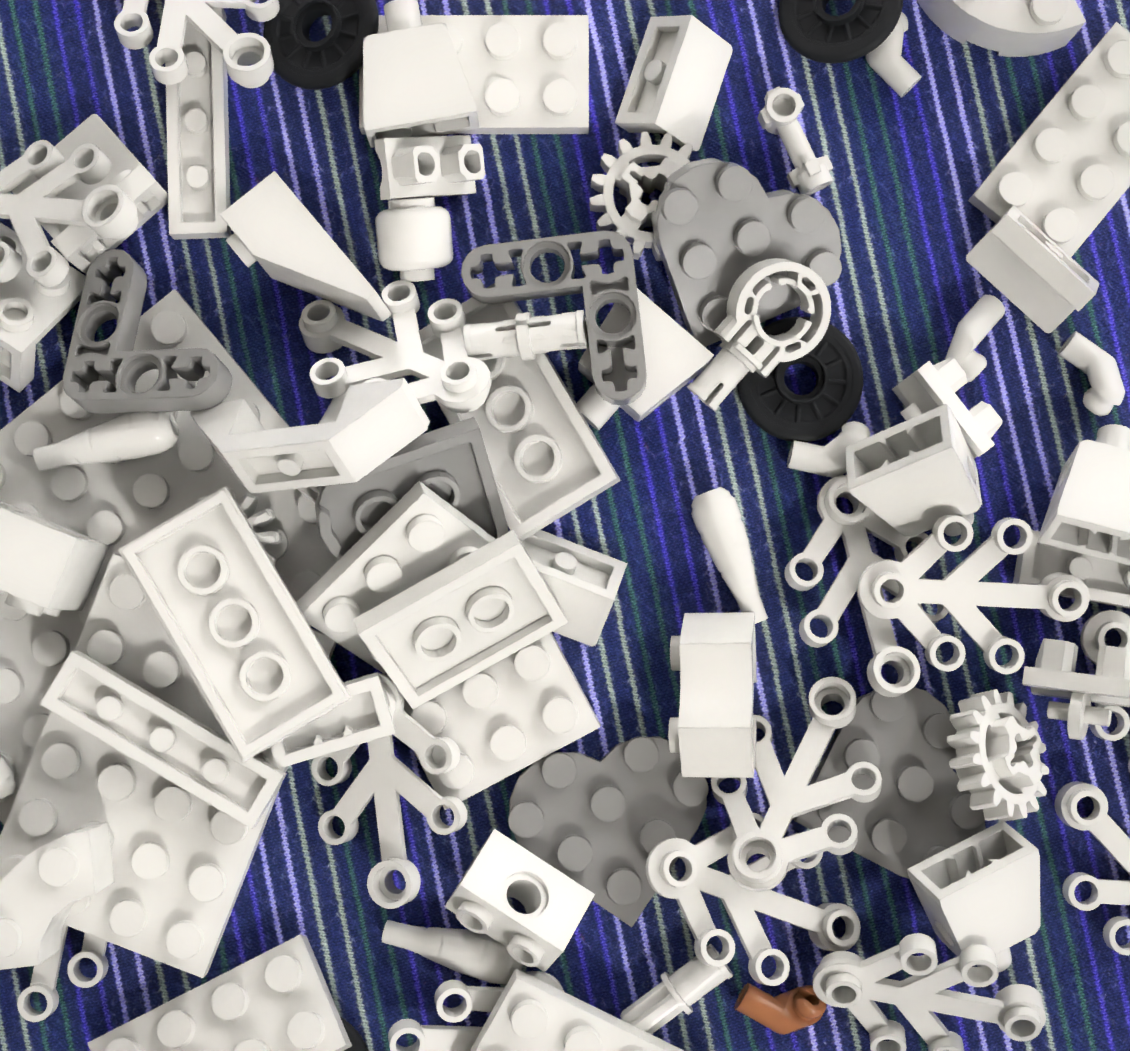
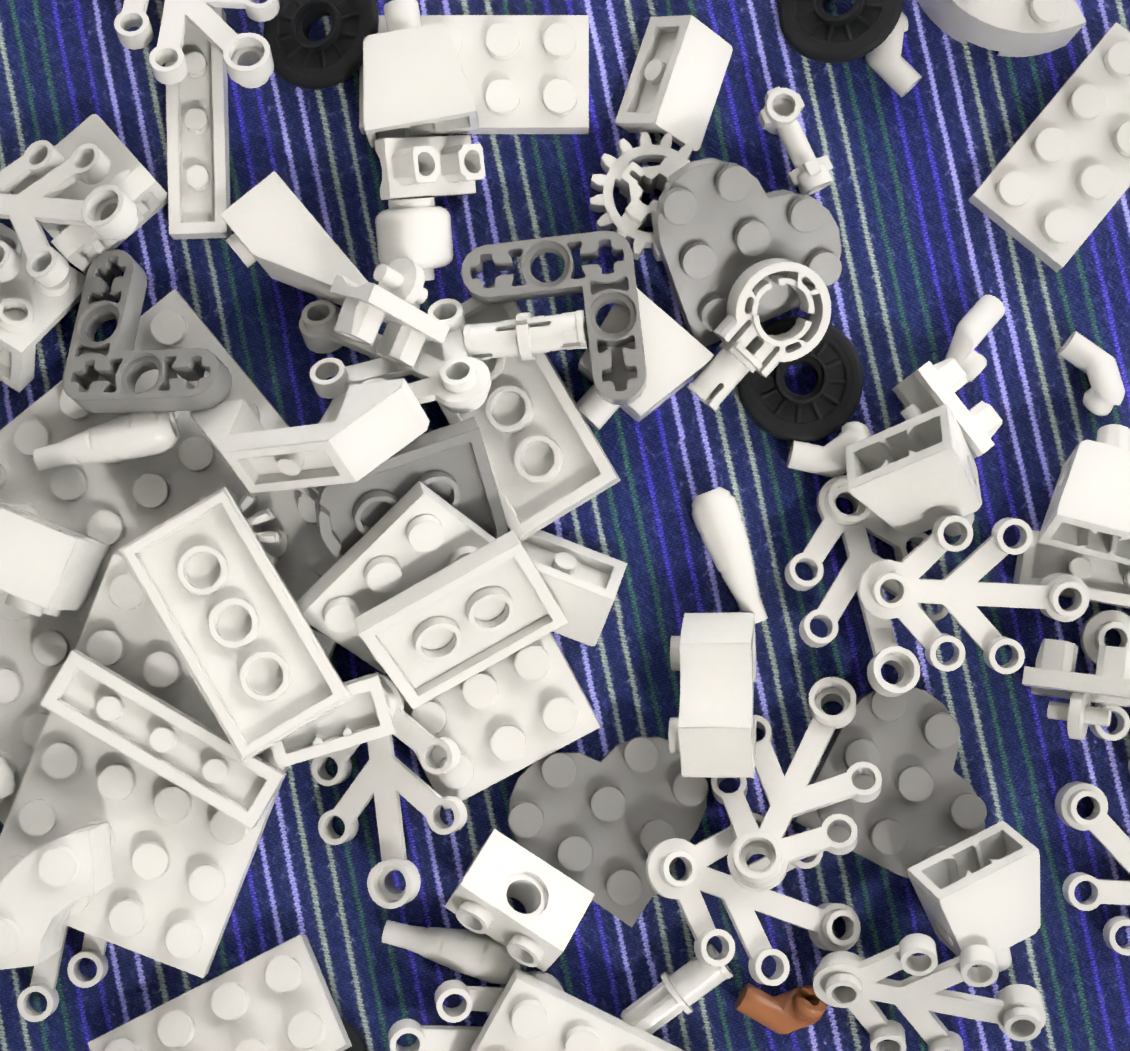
white gear [947,689,1049,822] -> none
white panel [966,205,1100,333] -> none
none -> white hips [329,257,450,367]

